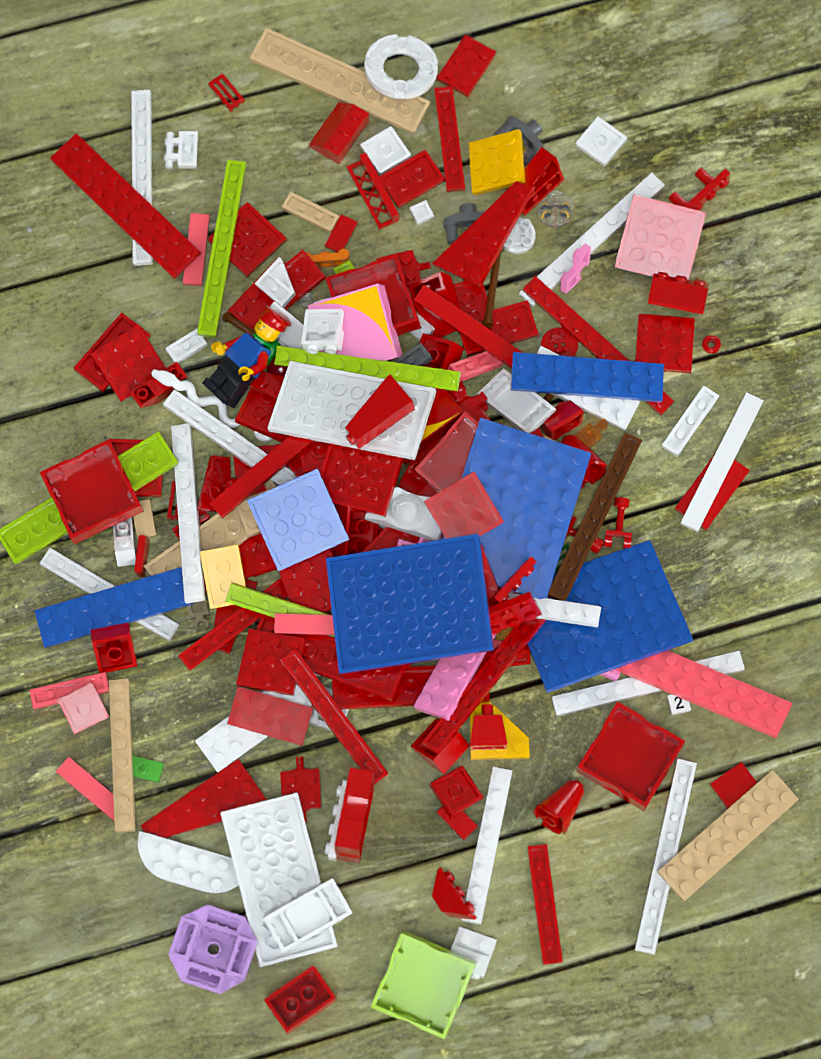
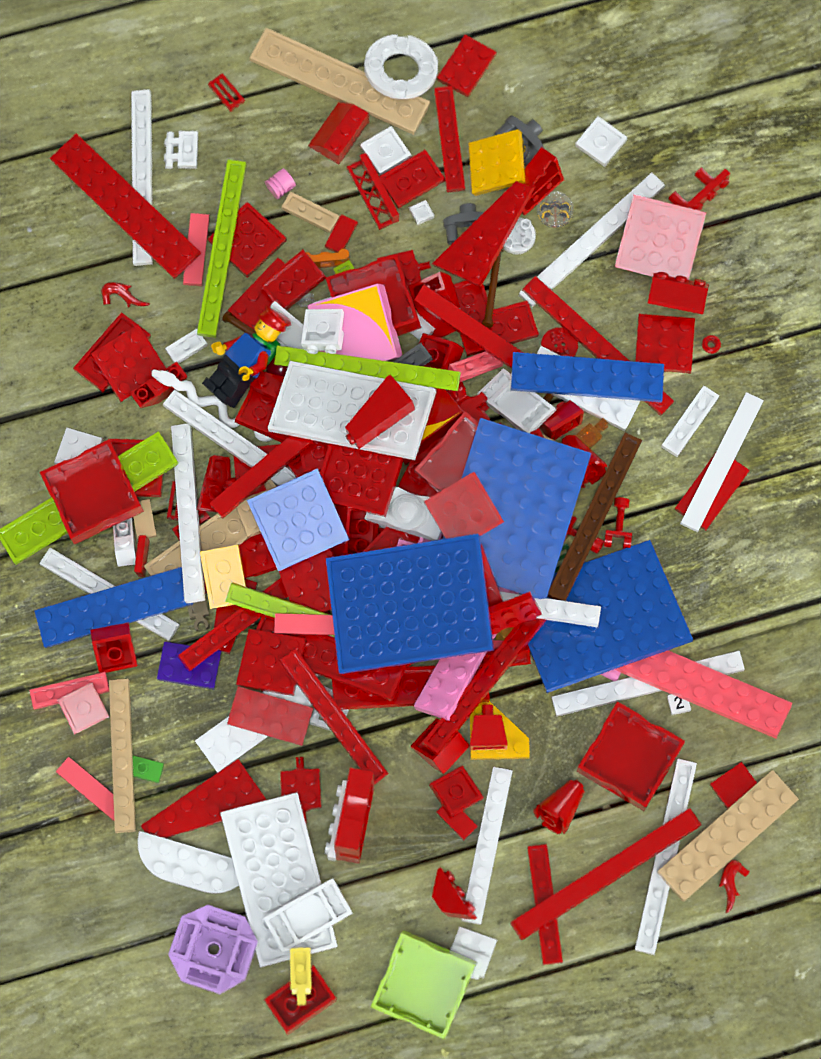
white wing [255,257,296,308] -> none
red plate [489,556,537,605] -> none
bright pink plate [560,244,591,294] -> none
none -> white plate [54,428,103,465]
none -> red piece [101,282,150,308]
none -> dark purple plate [157,641,222,690]
none -> bright pink piece [265,169,296,199]
none -> light yellow hinge [290,948,311,1005]
none -> red beam [510,809,702,940]
none -> red piece [719,860,750,913]

